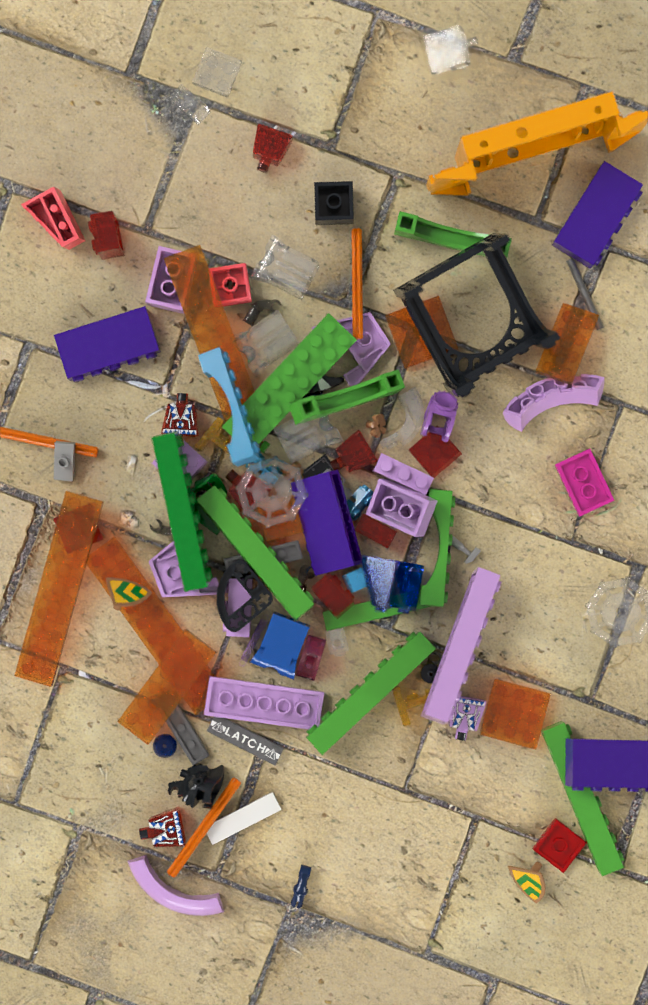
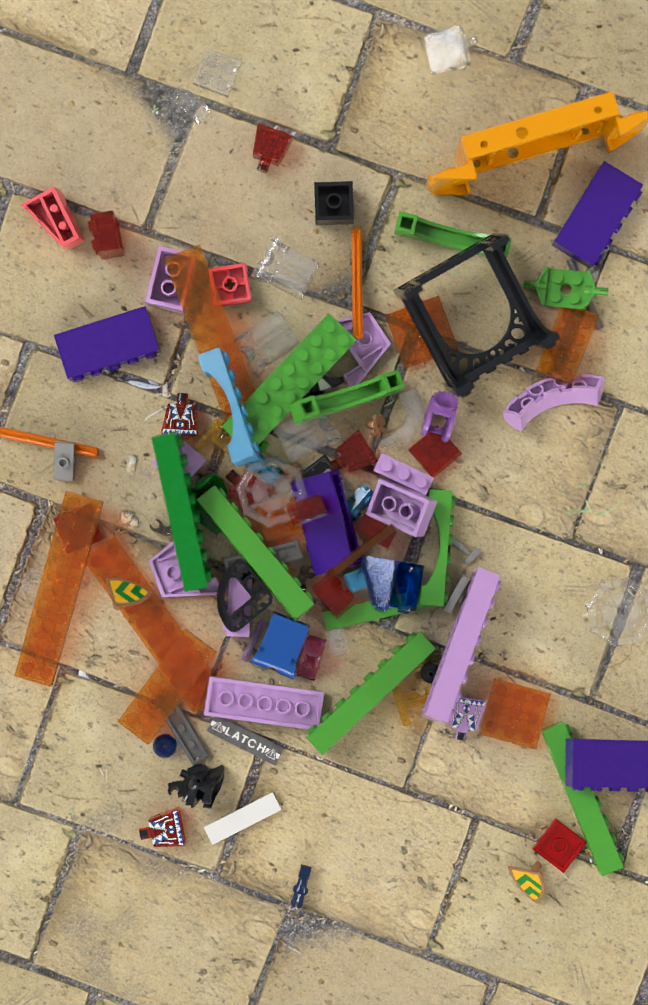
lavender brick [128,855,224,916] -> none
orange axle [167,778,241,878] -> none
clear smoke piece [243,299,281,326] -> none
dark pink plate [555,449,615,517] -> none
none -> clear red torso [287,494,328,527]
none -> reddish brown tile [327,524,396,576]
none -> light grey plate [442,576,469,613]
none -> bright green plate [523,266,609,310]

